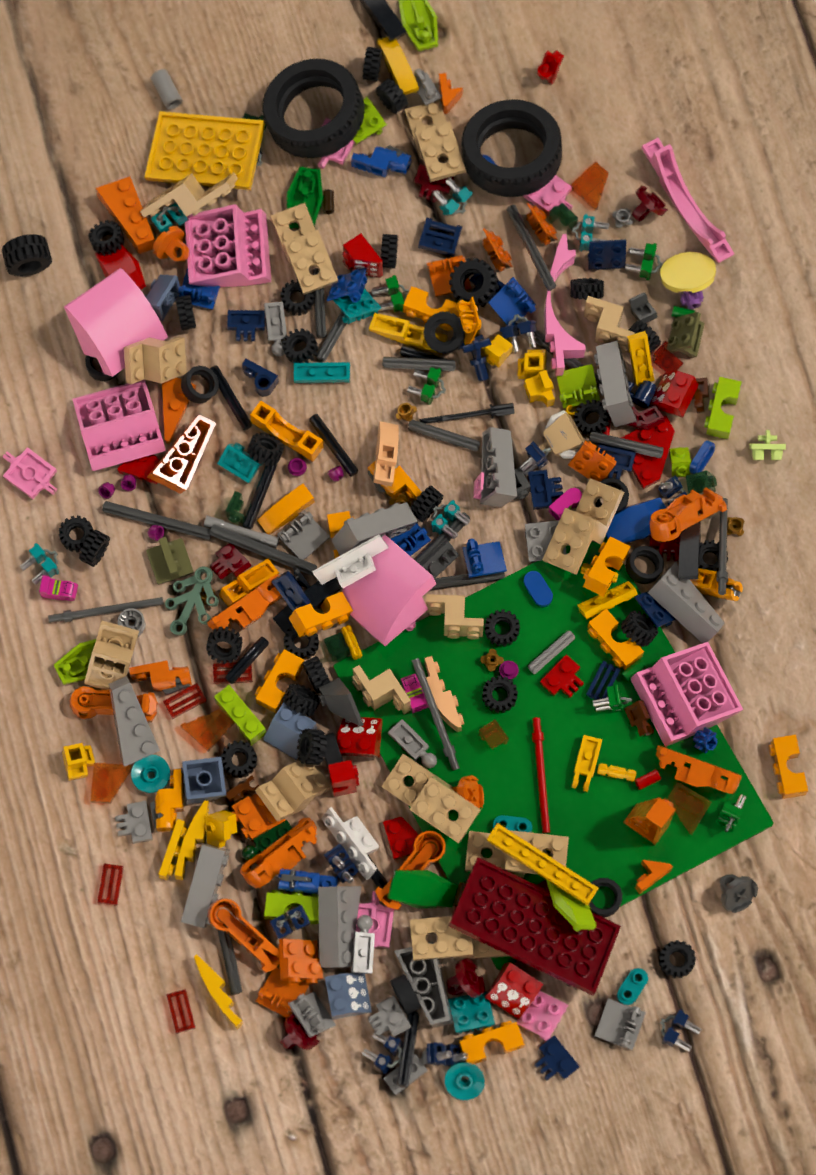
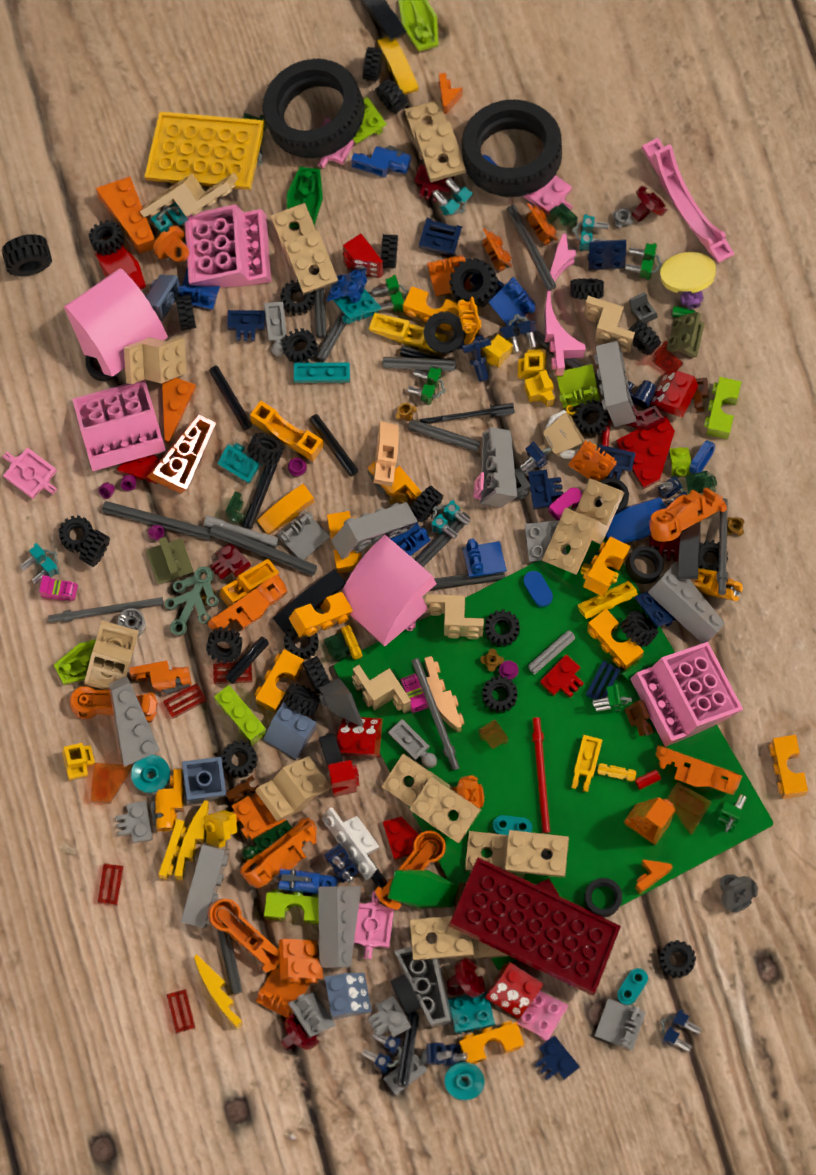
light grey pin [151,69,182,110] -> none
clear orange wing [180,709,235,752] -> none
black tyre [181,366,219,404] -> none
dark blue plate [242,358,279,397] -> none
dark blue piece [270,905,311,939] -> none
dark blue piece [271,566,311,611] -> none
black tyre [297,729,327,765] -> none
white bracket [312,534,388,588] -> none
dark brown piece [323,189,334,214] -> none
magenta hinge [327,466,344,482] -> none
plate [351,915,375,974] -> none
light grey hinge [414,69,442,105] -> none
dark grey plate [420,541,459,578] -> none
yellow tile [486,823,599,906] -> none
red hips [537,50,564,85] -> none
lime piece [546,879,596,932] -> none
clear orange wing [570,161,609,211] -> none
dark grey axle [589,432,663,458] -> none
yellow plate [627,331,654,386] -> none
blue gear [693,727,718,753] -> none
yellowish green hips [749,430,786,460] -> none

